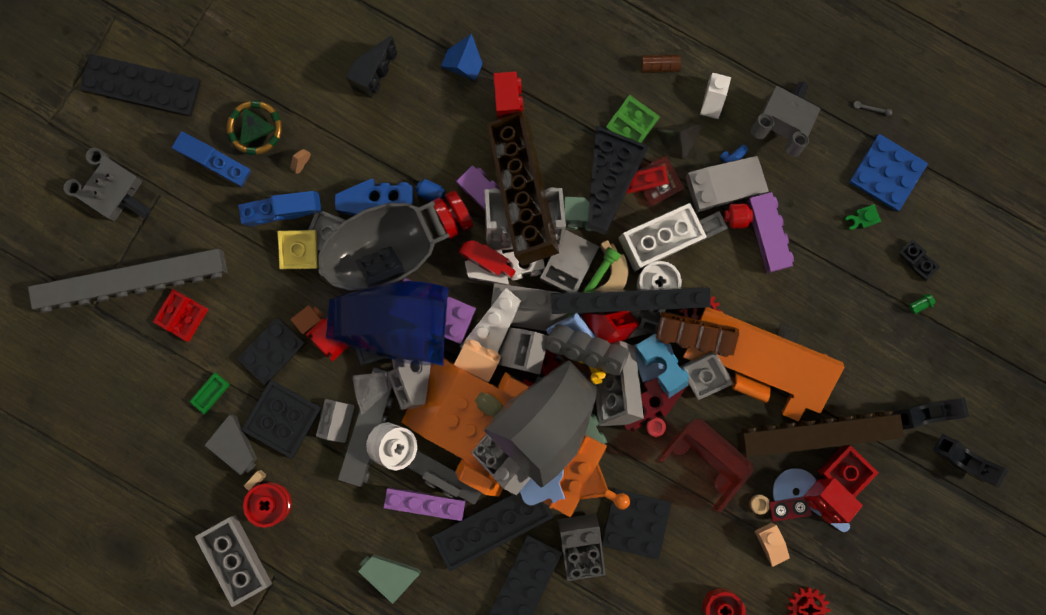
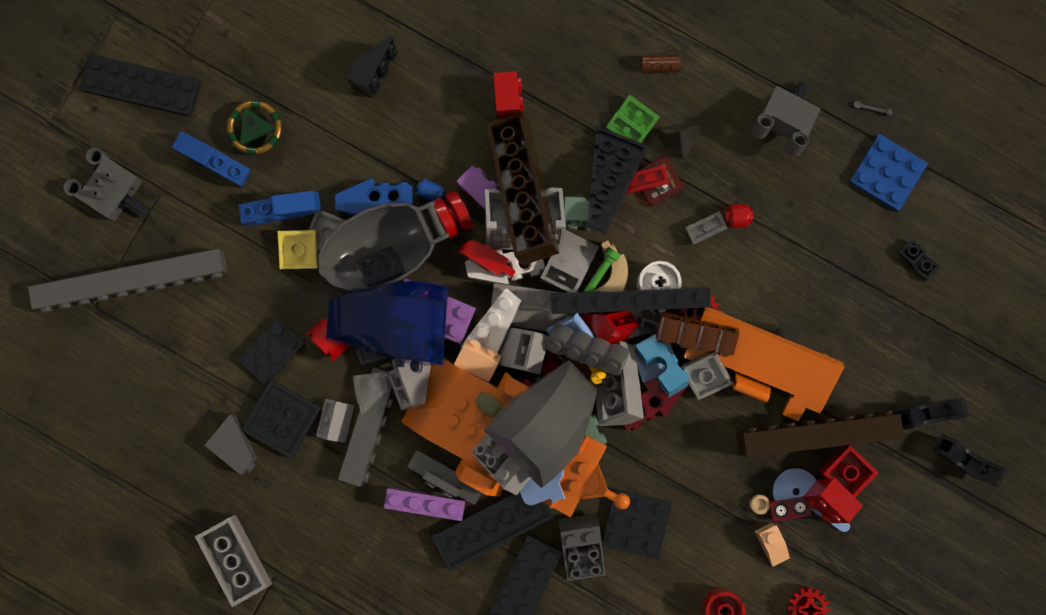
red slope [153,289,209,342] -> none
green tile [189,372,231,414] -> none
red wheel [243,482,292,528] -> none
tan tile [244,470,266,490] -> none
medium nougat tile [290,149,311,174] -> none
dark orange brick [291,305,323,335] -> none
sand green slope [358,554,421,604] -> none
white wheel [366,422,417,470] -> none
blue slope [441,33,483,81] -> none
white slope [618,203,707,272] -> none
coral tile [646,417,666,437] -> none
clear red windscreen [654,419,753,513] -> none
light grey slope [685,156,769,213] -> none
white slope [700,73,731,119] -> none
blue arm [720,145,748,163] -> none
medium lavender brick [746,192,794,274] -> none
green plate [844,204,881,231] -> none
green pin [908,294,936,315] -> none

